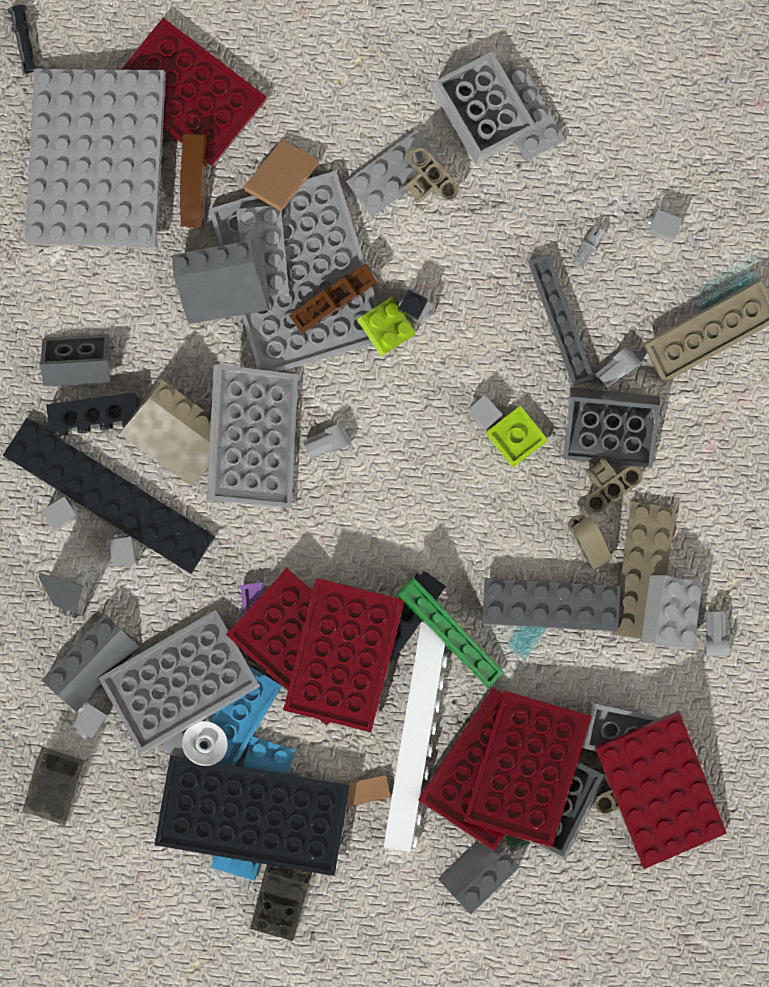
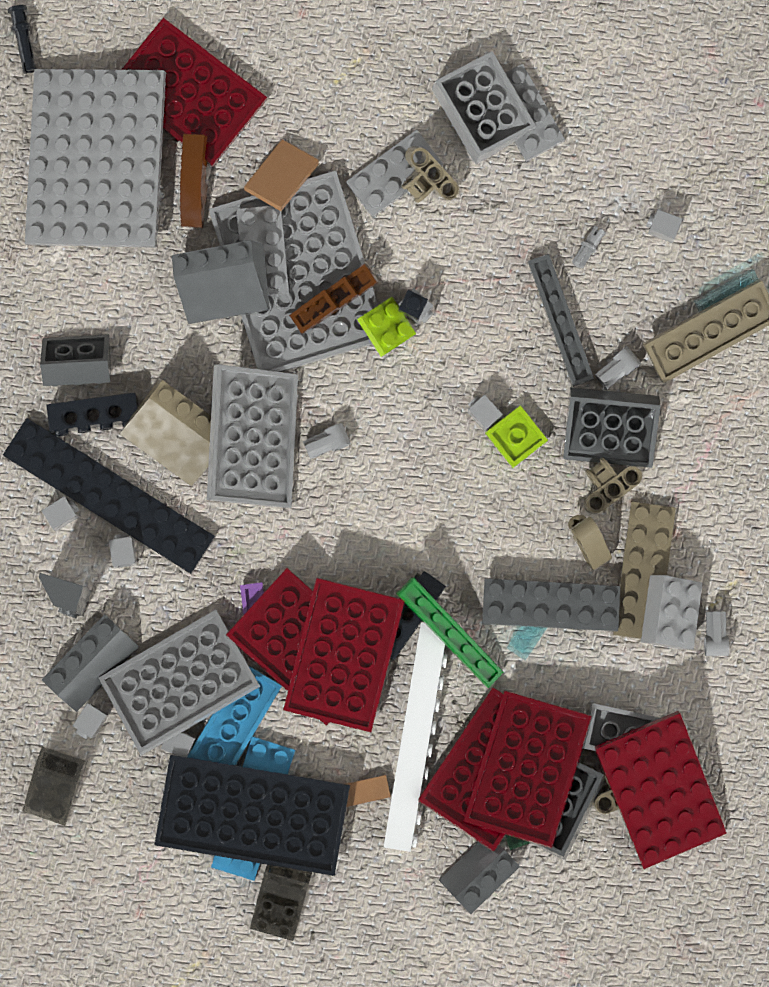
white dish [182,721,228,766] -> none

